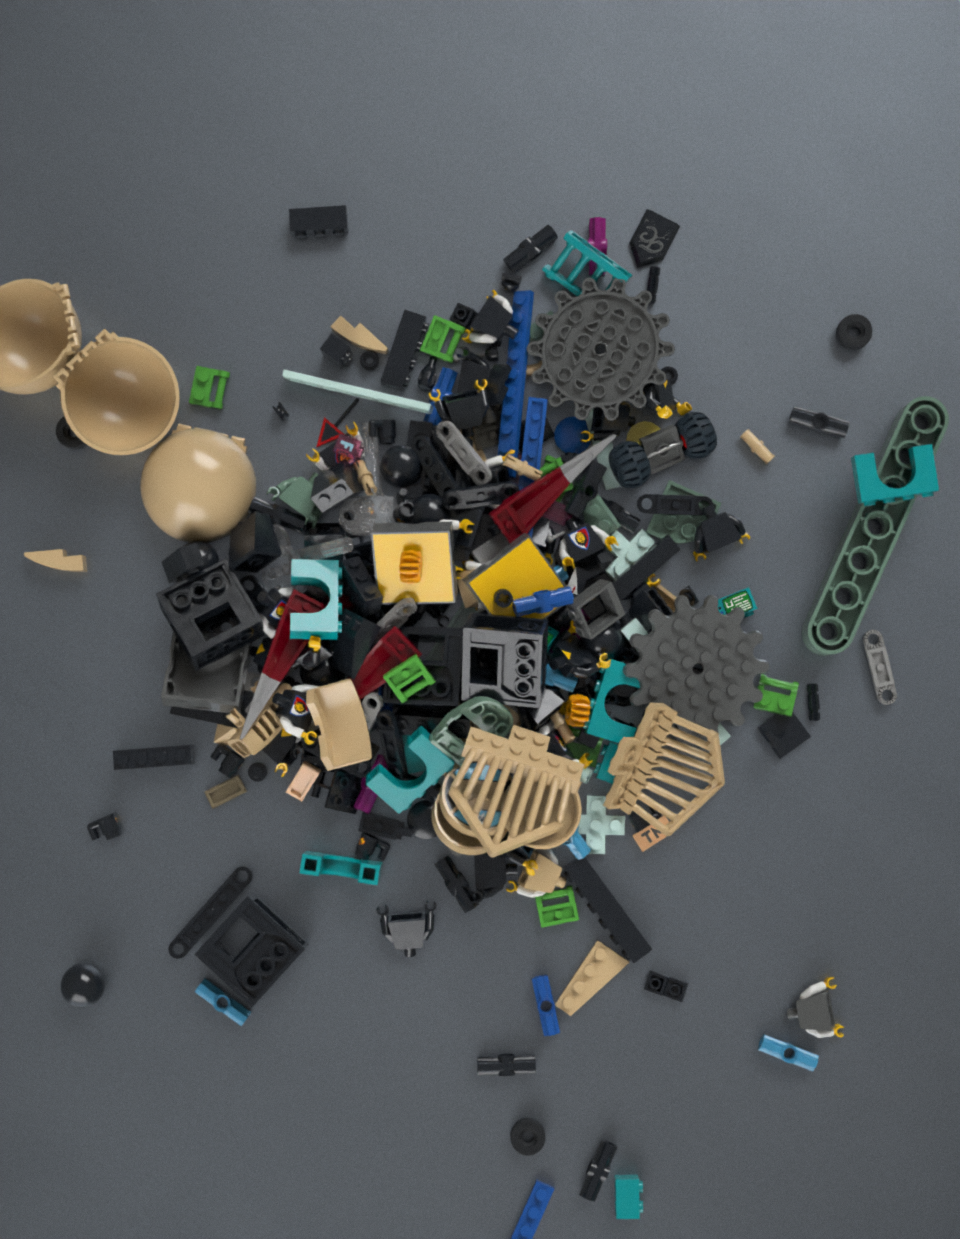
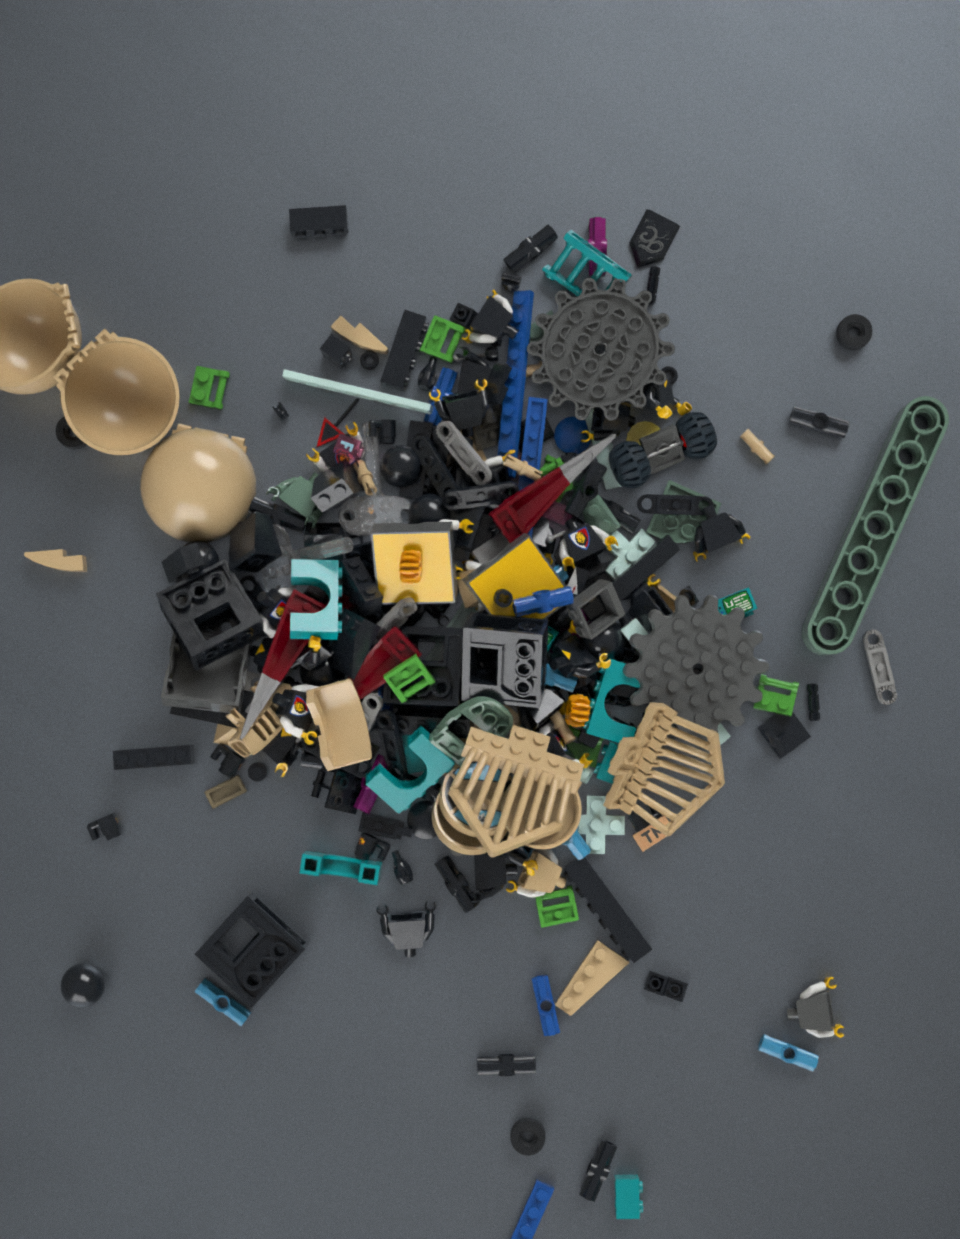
black plate [168,866,253,959] -> none
light nougat tile [286,760,321,802] -> none
black piece [393,488,414,524] -> none
teal arch [851,444,939,506] -> none
none -> black piece [391,850,413,885]

